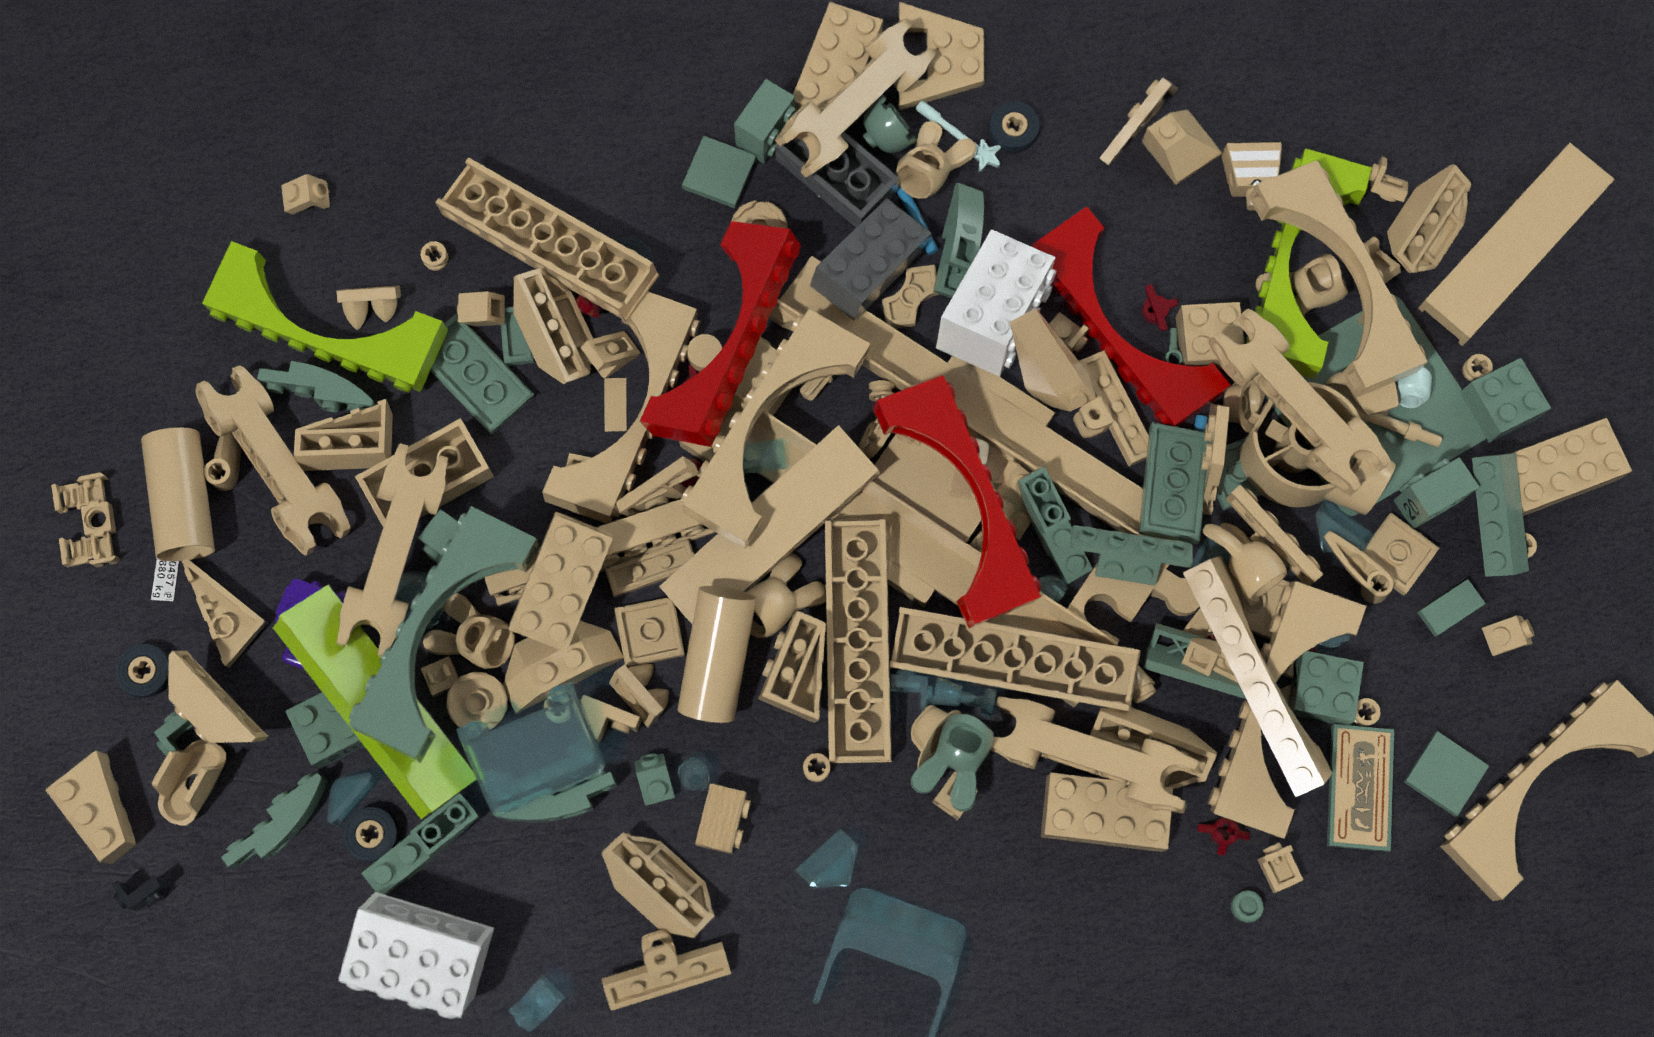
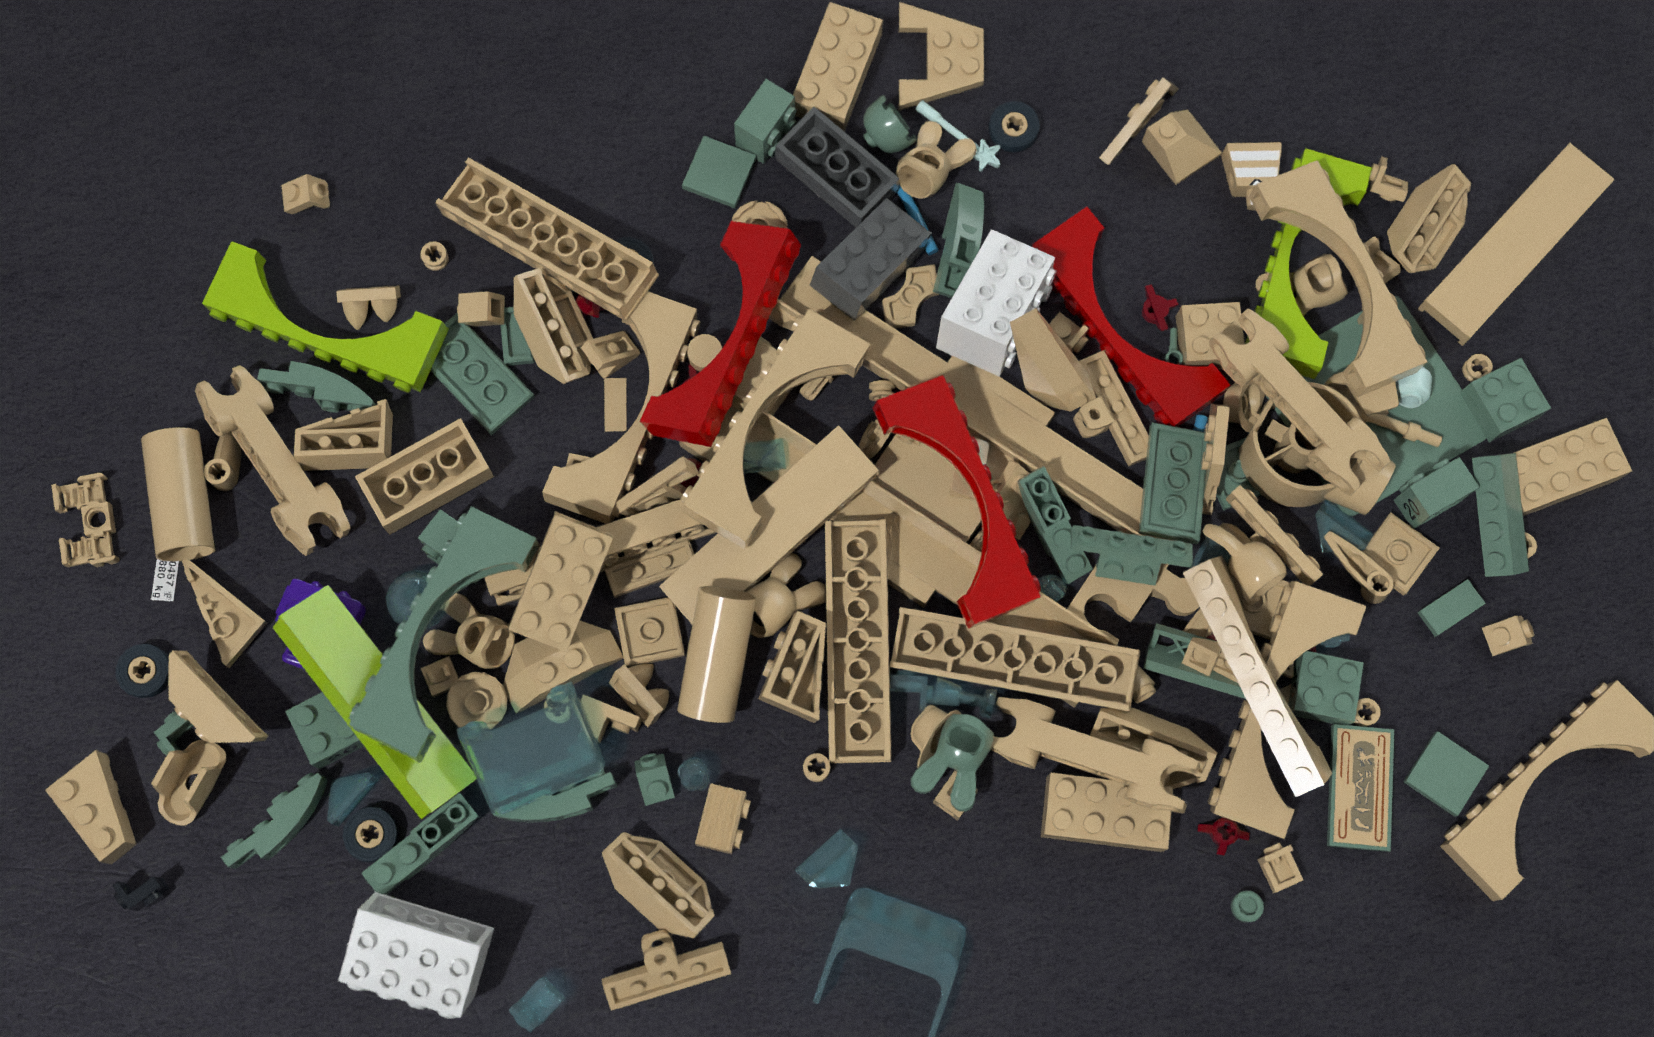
tan piece [336,443,448,658] -> none
tan piece [775,17,935,178] -> none

